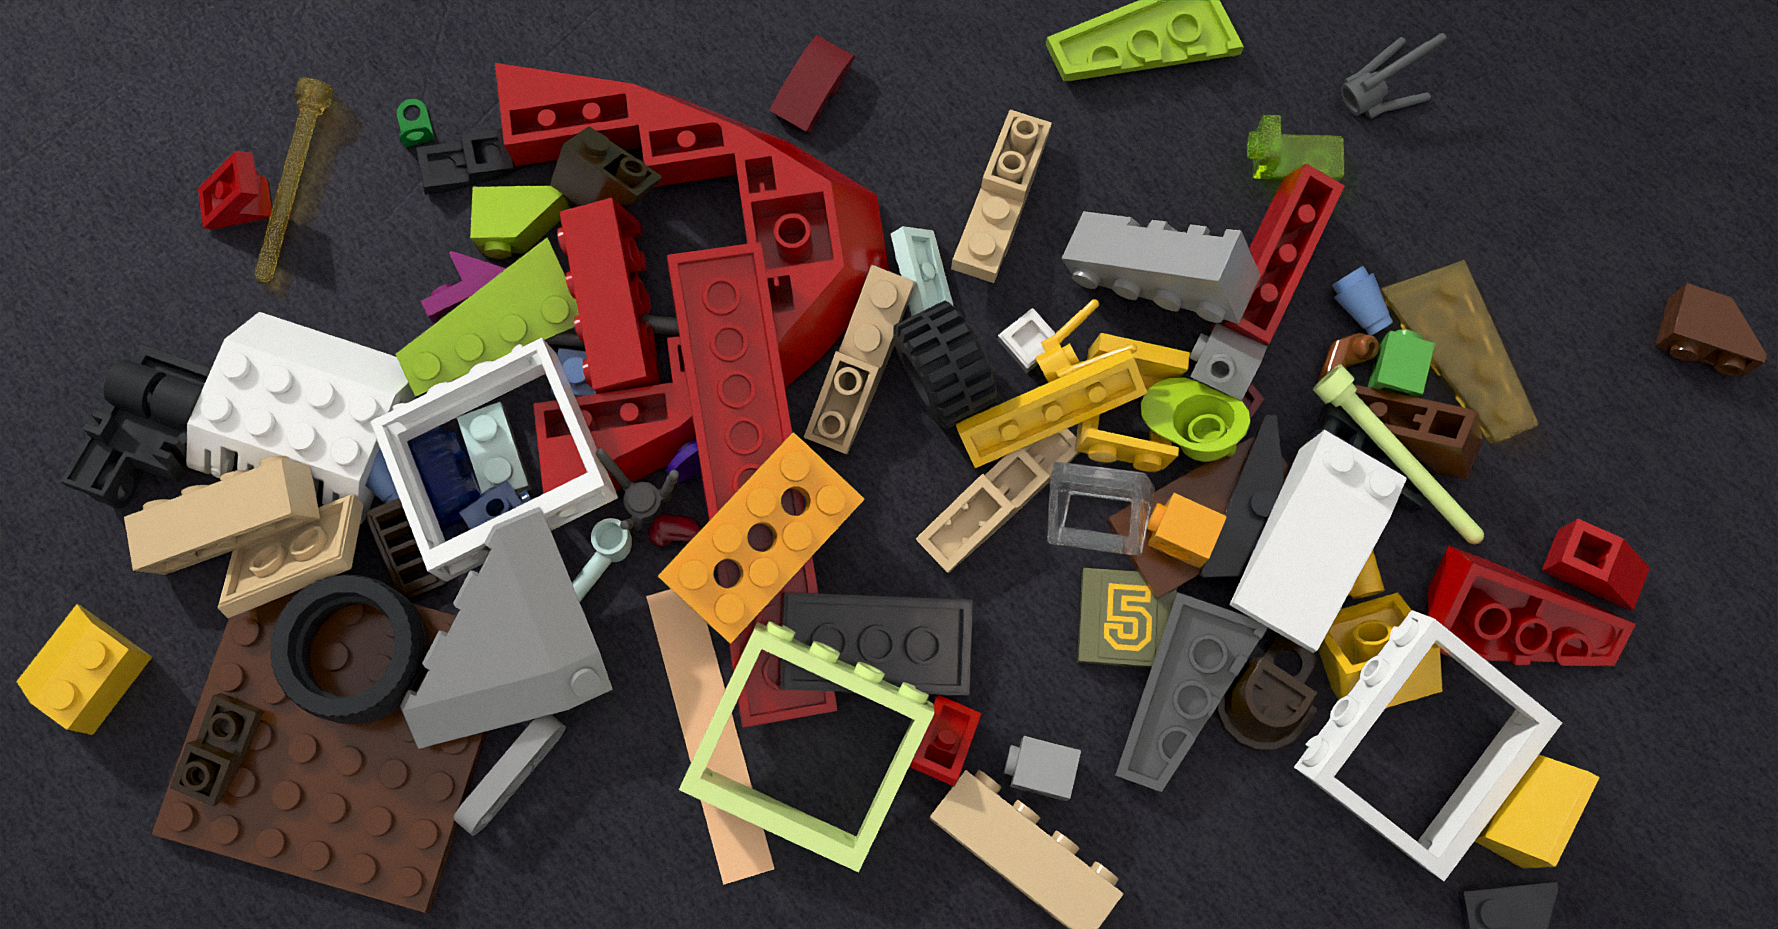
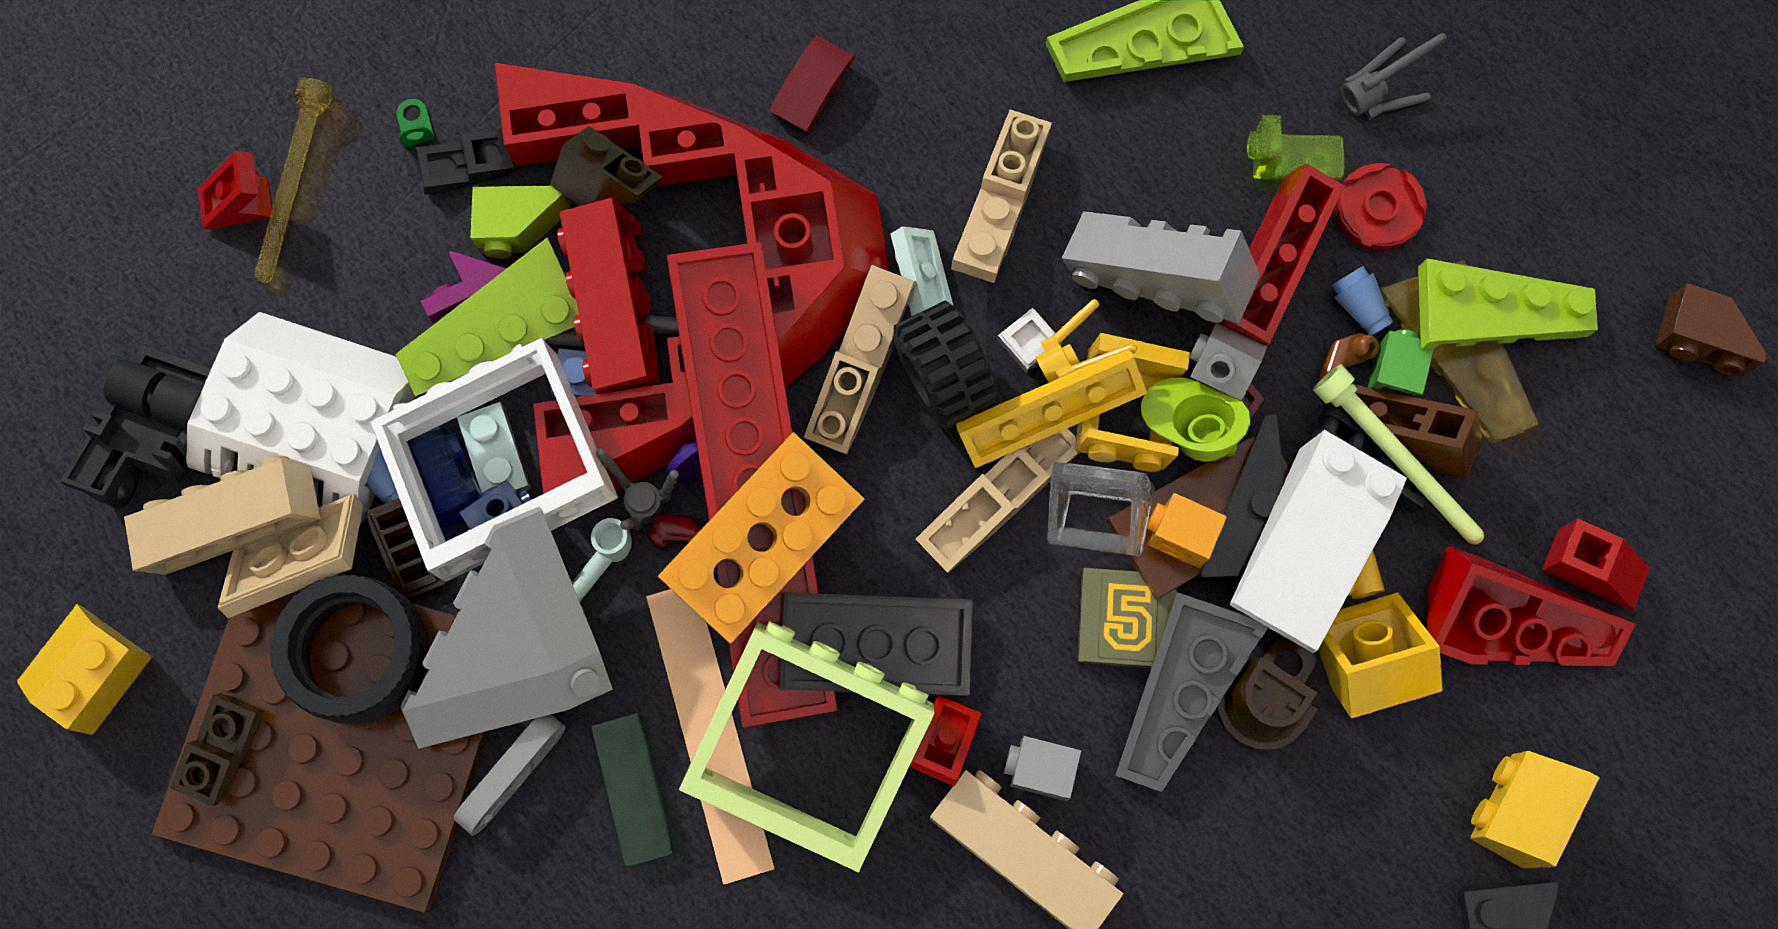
white window [1294,610,1562,881] -> none
none -> clear green plate [591,713,675,867]
none -> red tile [1334,163,1427,252]
none -> lime wing [1418,259,1598,349]

